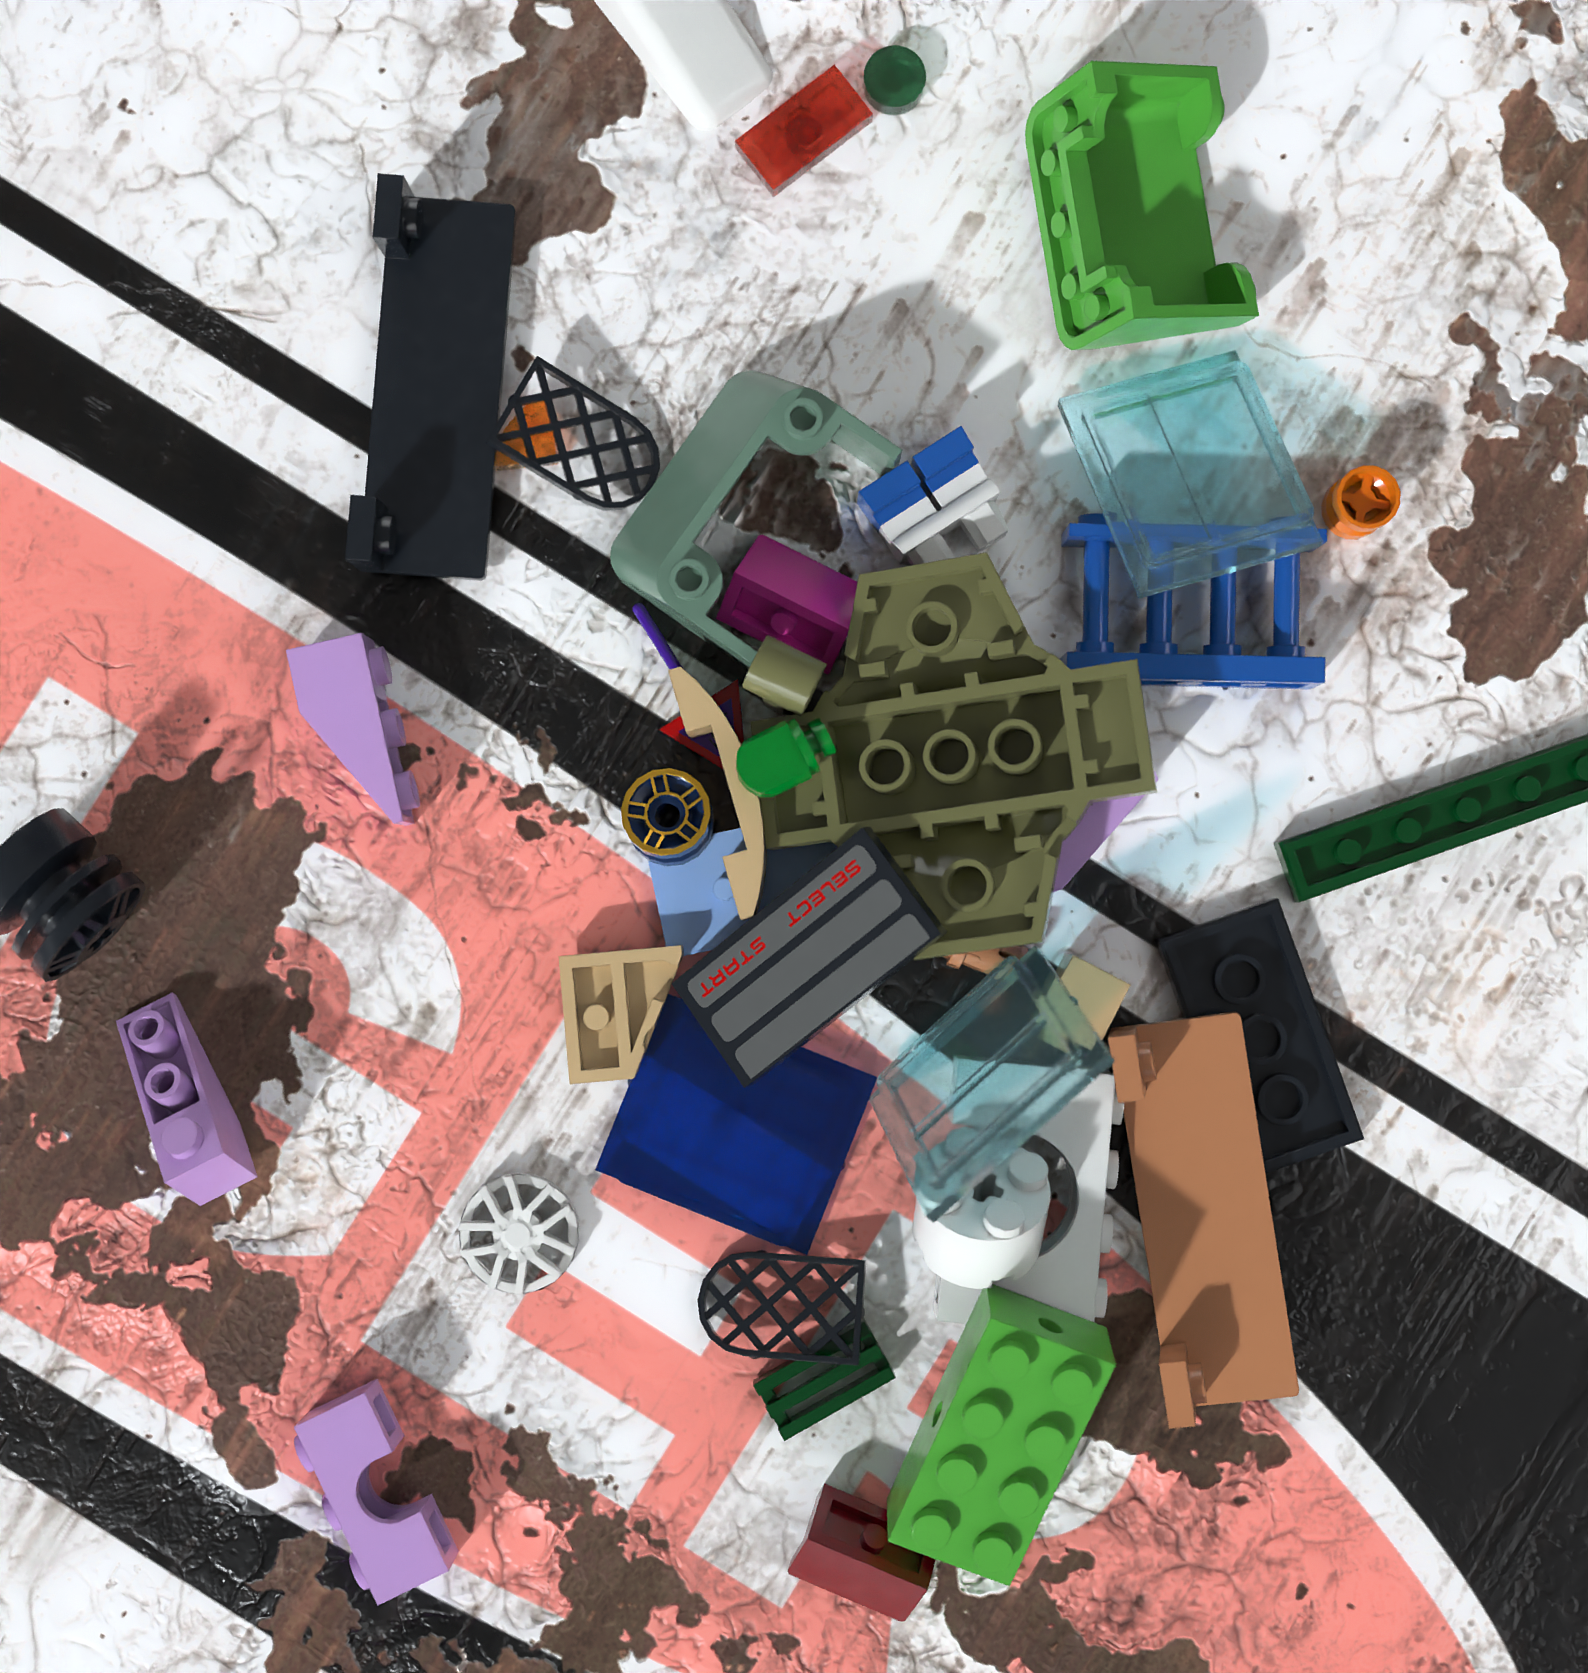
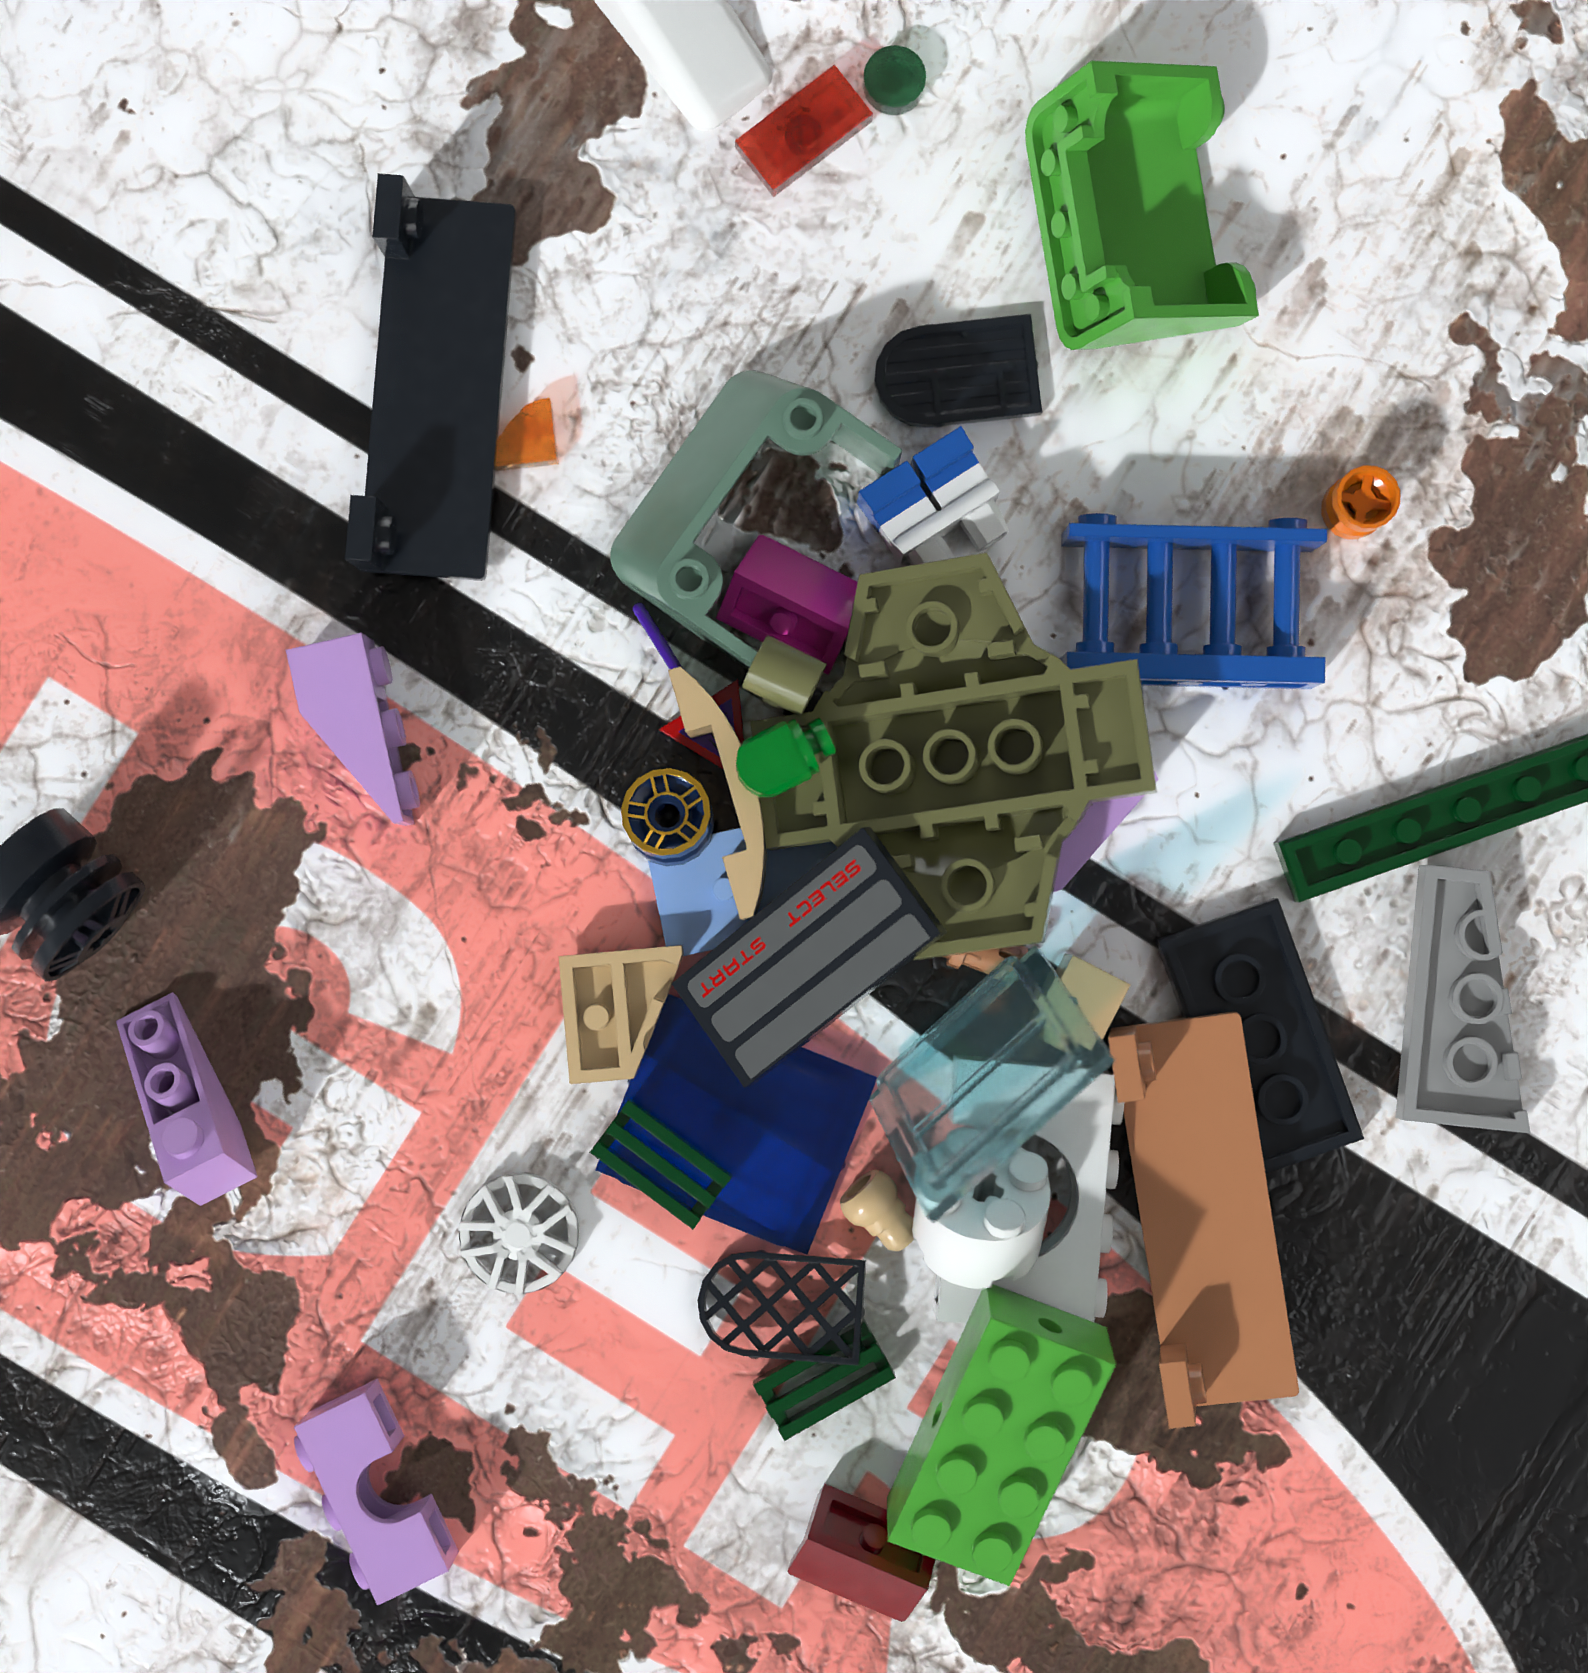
black window [485,356,660,511] -> none
clear light blue piece [1057,350,1323,599] -> none
none -> dark green tile [589,1098,732,1229]
none -> tan piece [840,1170,914,1251]
none -> black window [874,314,1042,428]
none -> light grey wing [1395,865,1530,1133]

